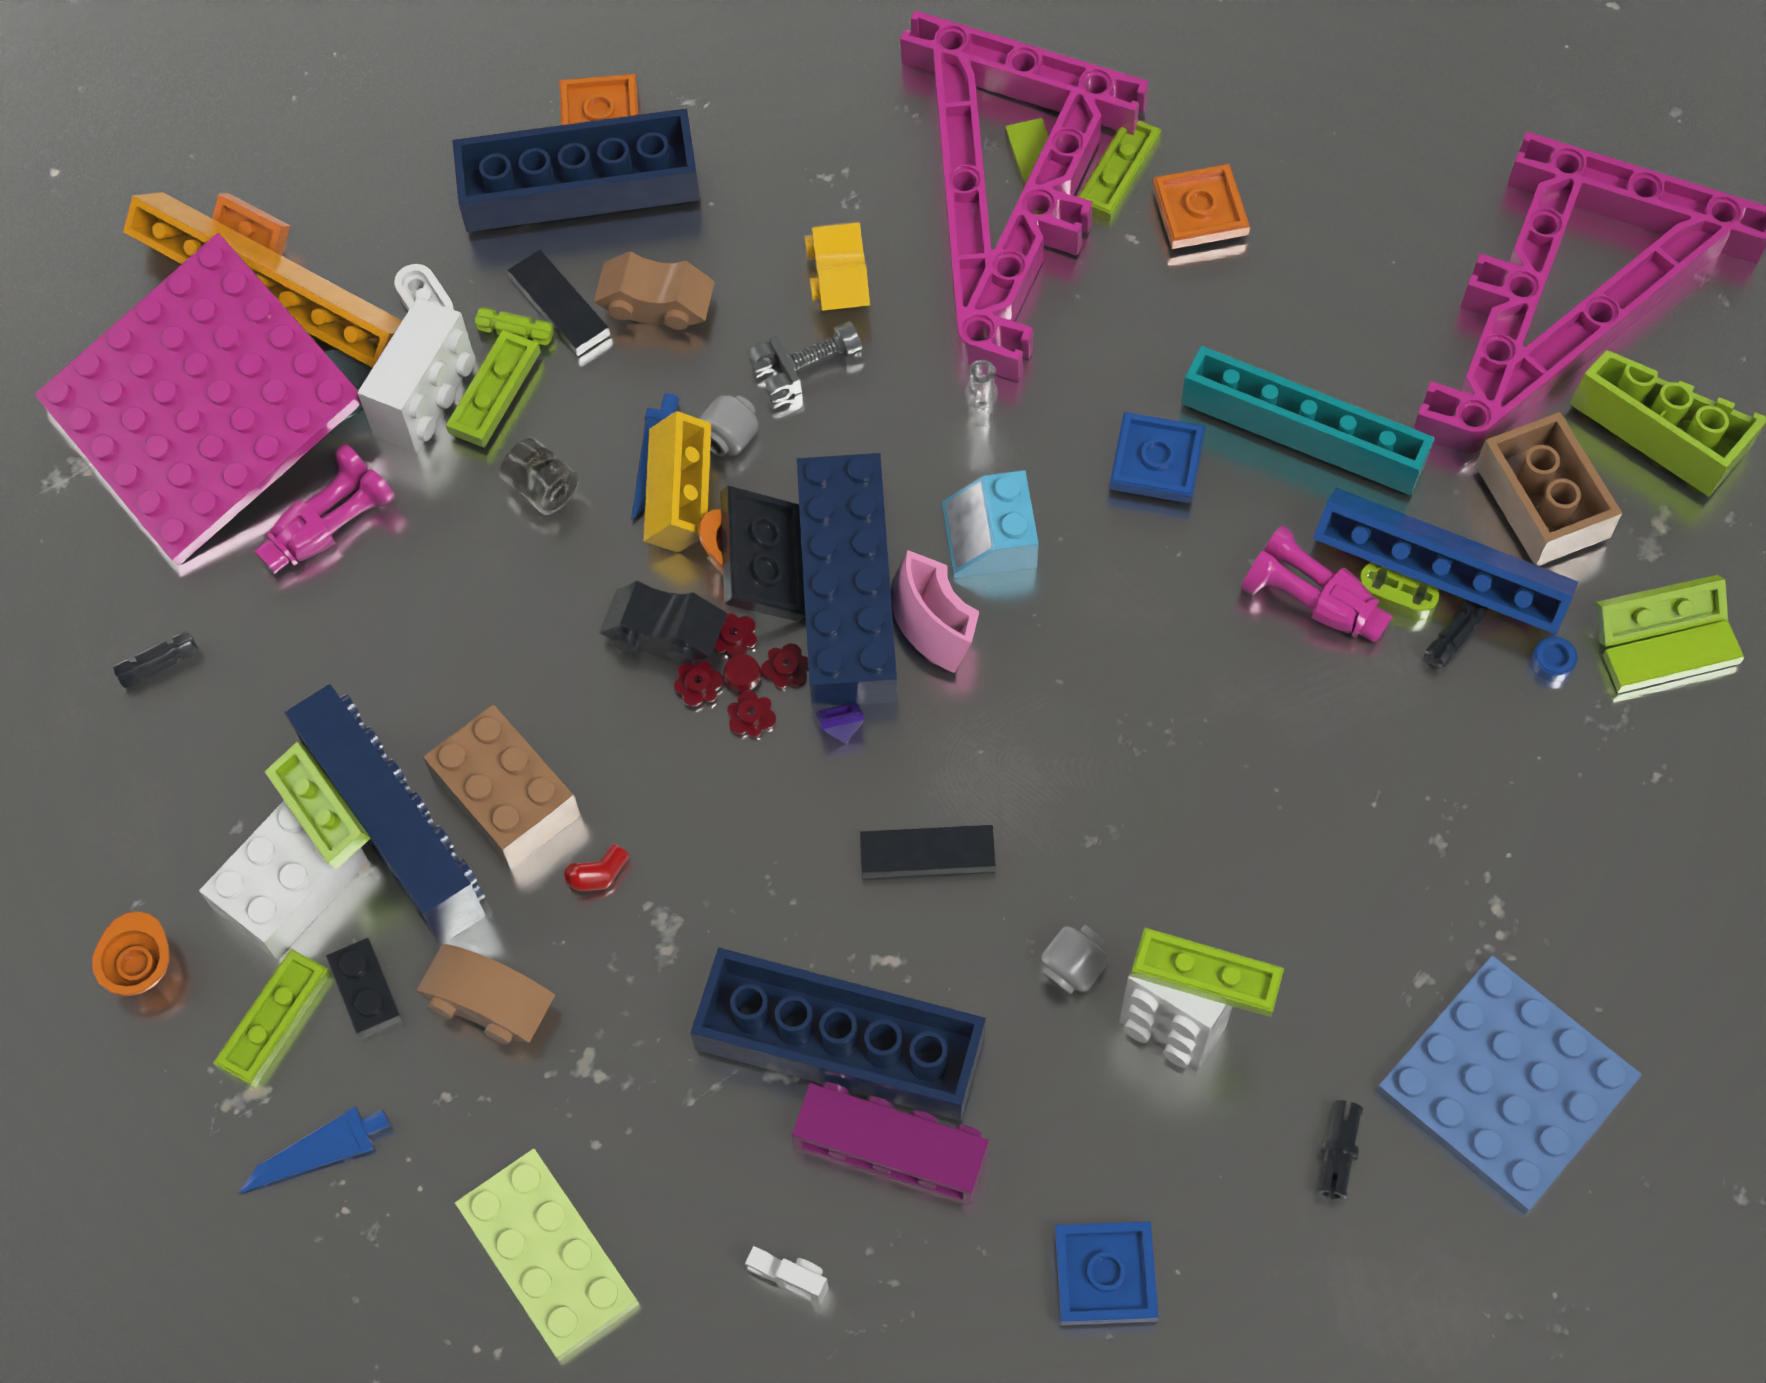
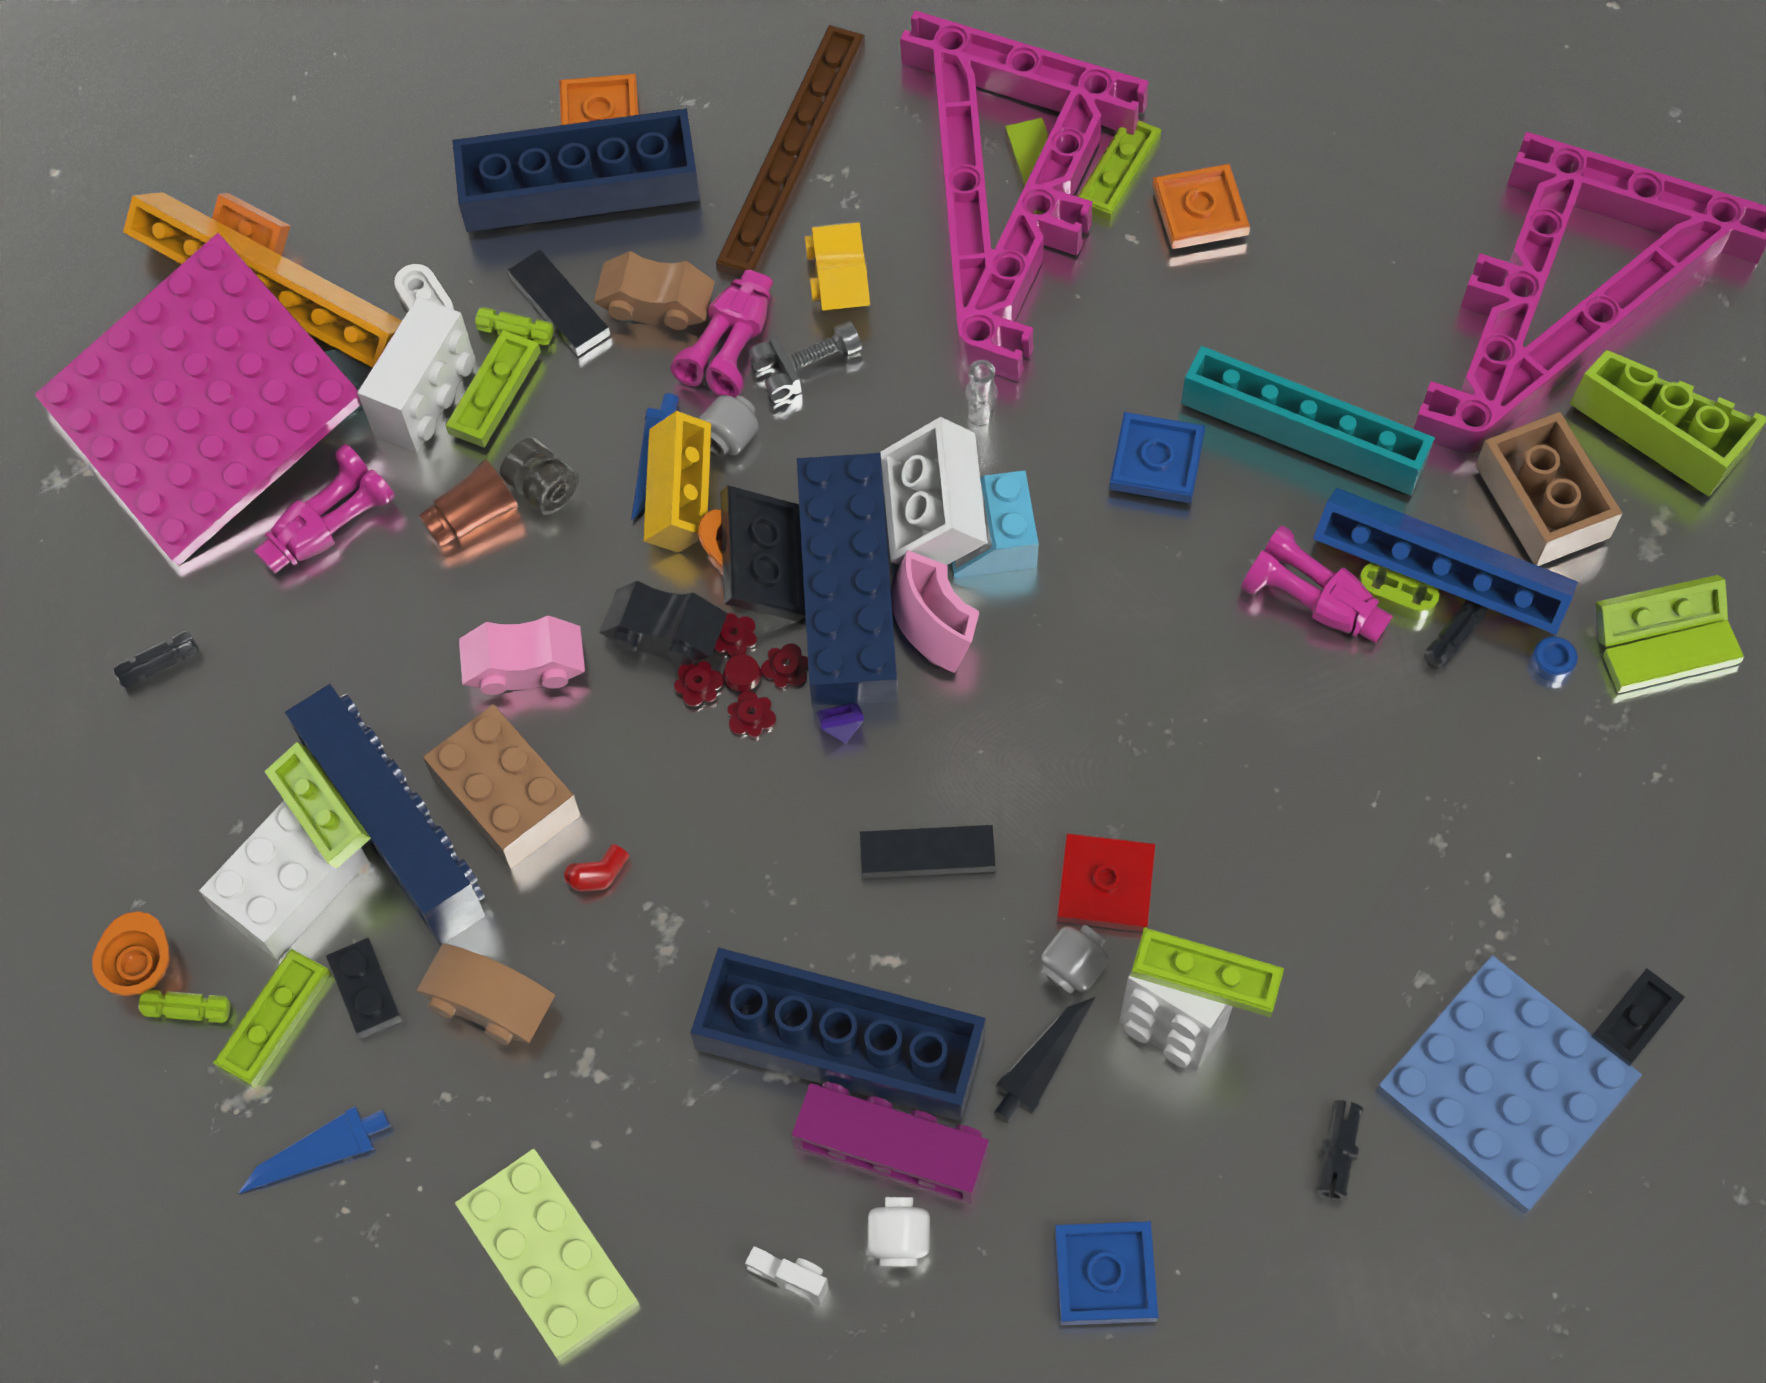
none -> lime axle [139,990,231,1023]
none -> copper plant [419,459,518,547]
none -> bright pink brick [459,615,585,695]
none -> dark pink piece [670,270,773,398]
none -> reddish brown tile [716,25,865,278]
none -> white head [868,1197,930,1266]
none -> white brick [880,417,987,565]
none -> black bar [994,997,1095,1123]
none -> red plate [1057,833,1156,932]
none -> black plate [1591,968,1685,1066]

